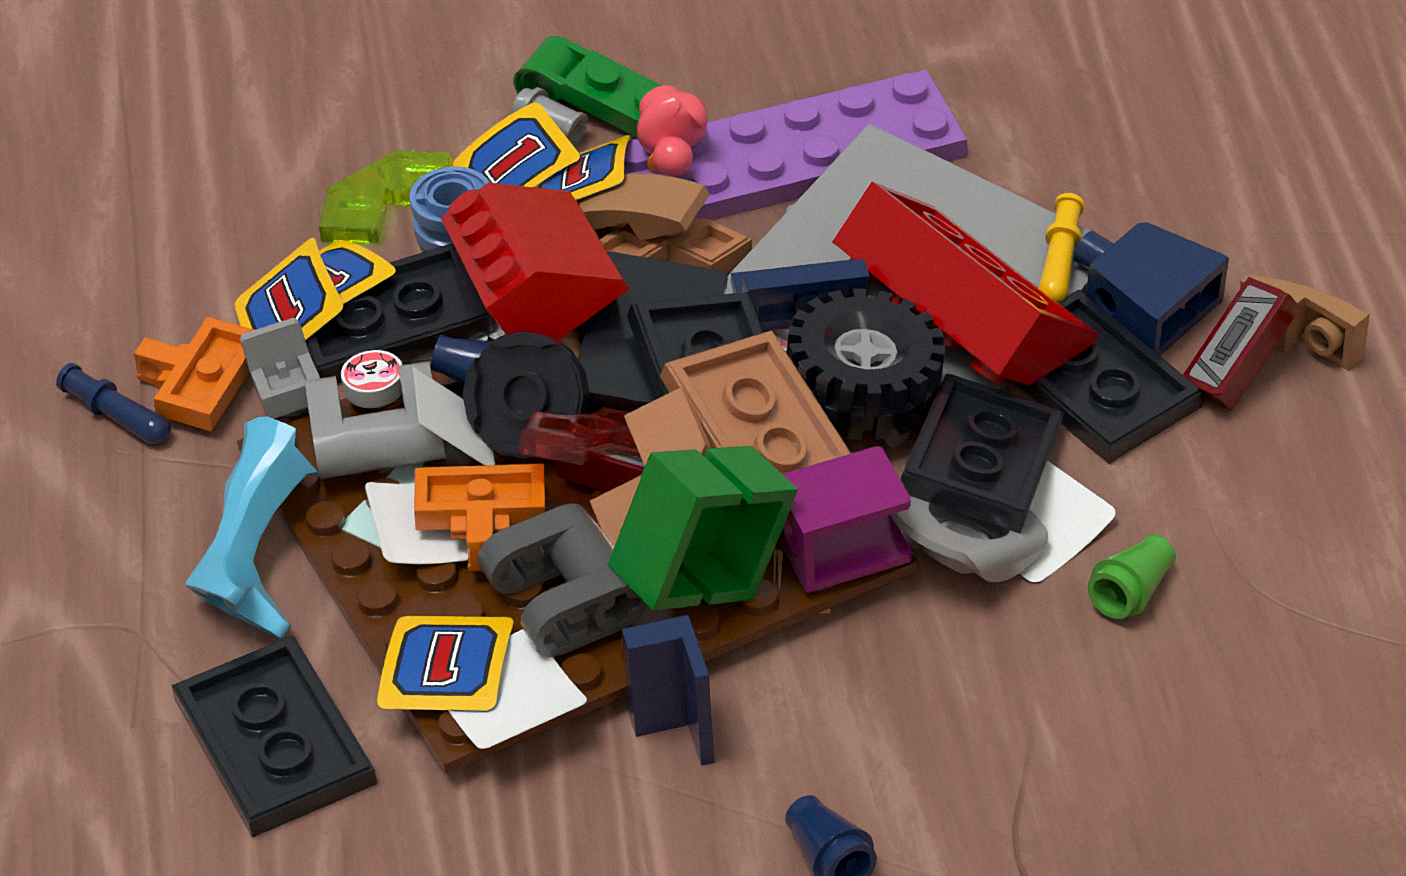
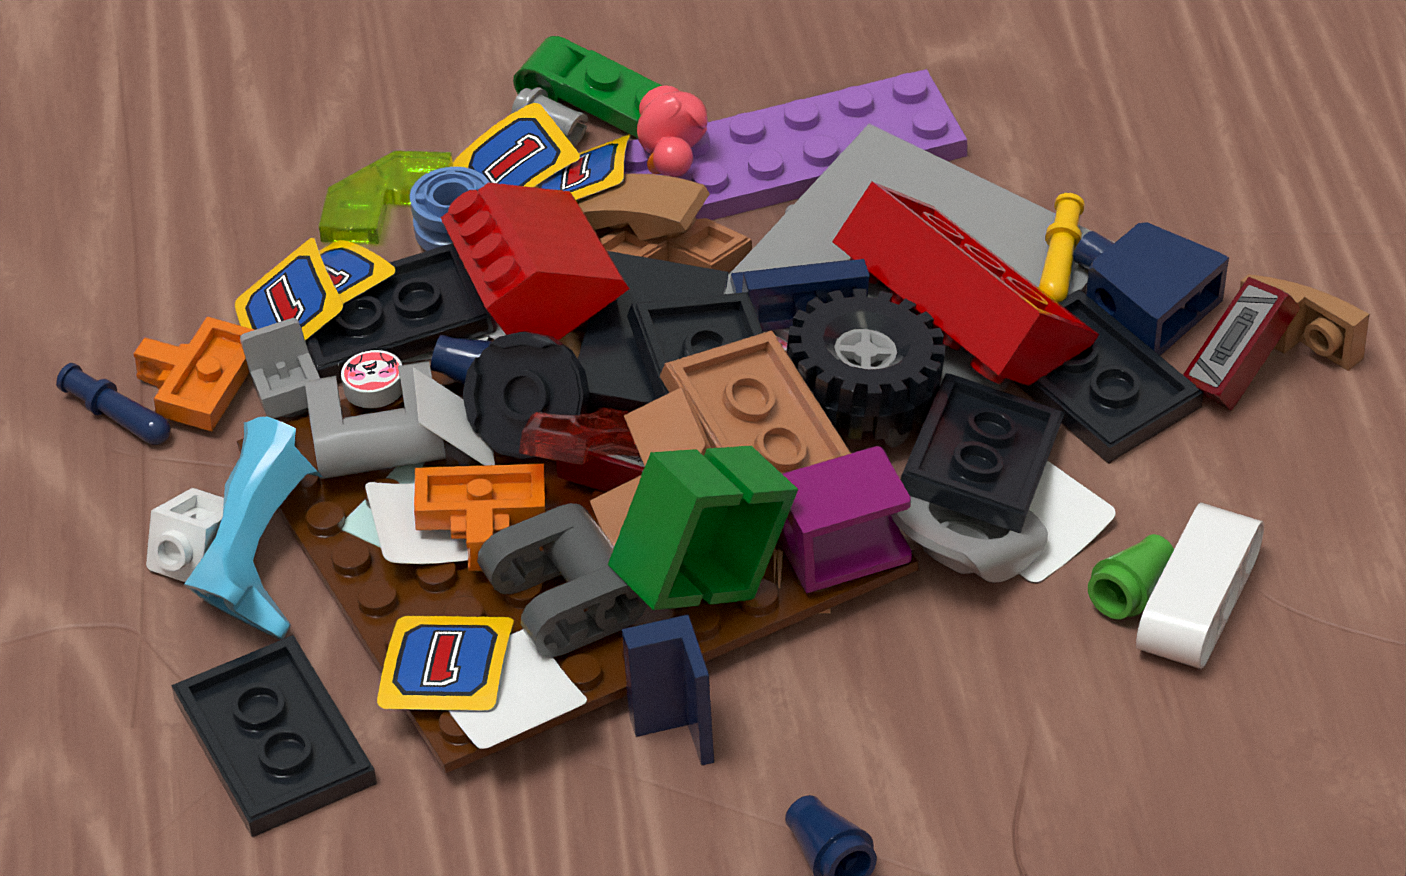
none -> white bracket [146,488,224,582]
none -> white beam [1136,503,1264,669]

